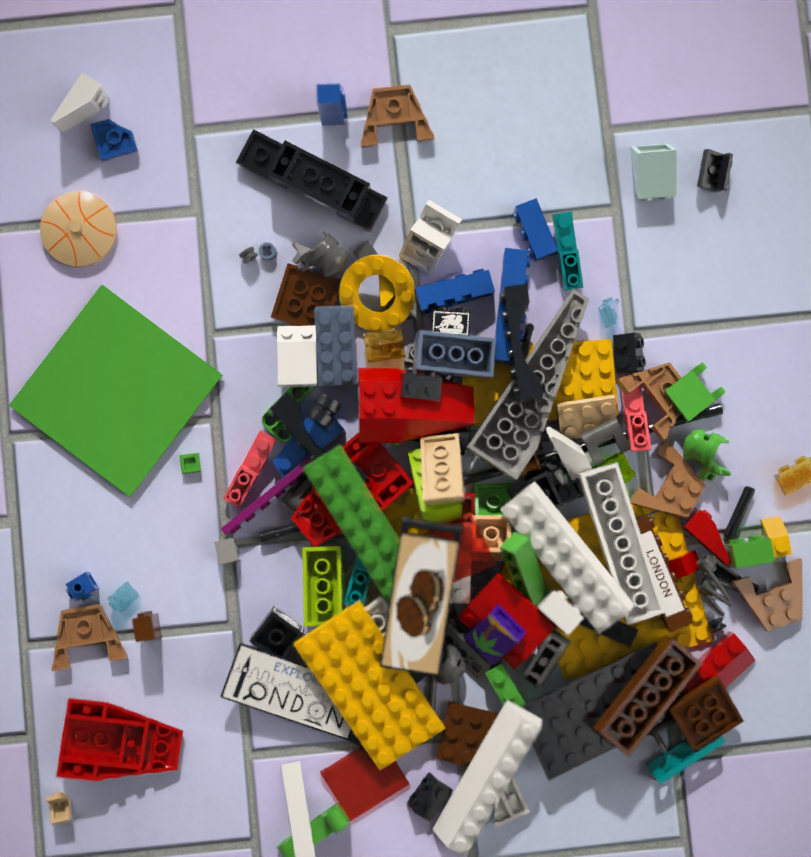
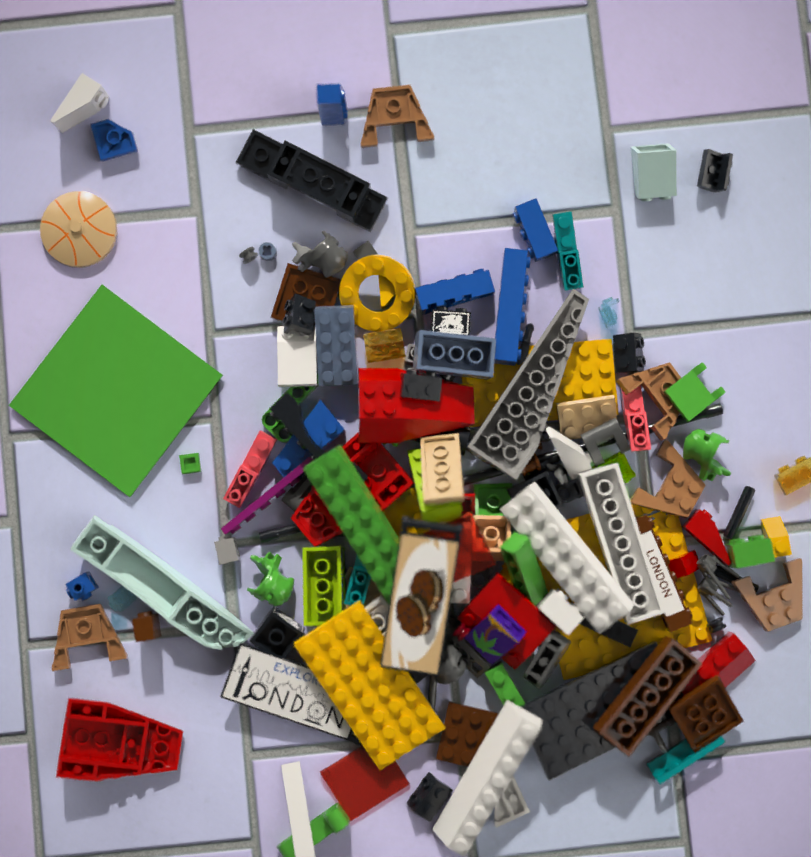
tan bracket [46,792,72,825] -> none
black wheel [307,393,342,429] -> none
white bracket [398,200,462,275] -> none
black arch [500,284,544,404] -> none
none -> light aqua slope [70,515,254,649]
none -> bright green piece [247,552,294,607]
none -> black bracket [282,293,316,335]
none -> dark red bush [452,622,471,642]

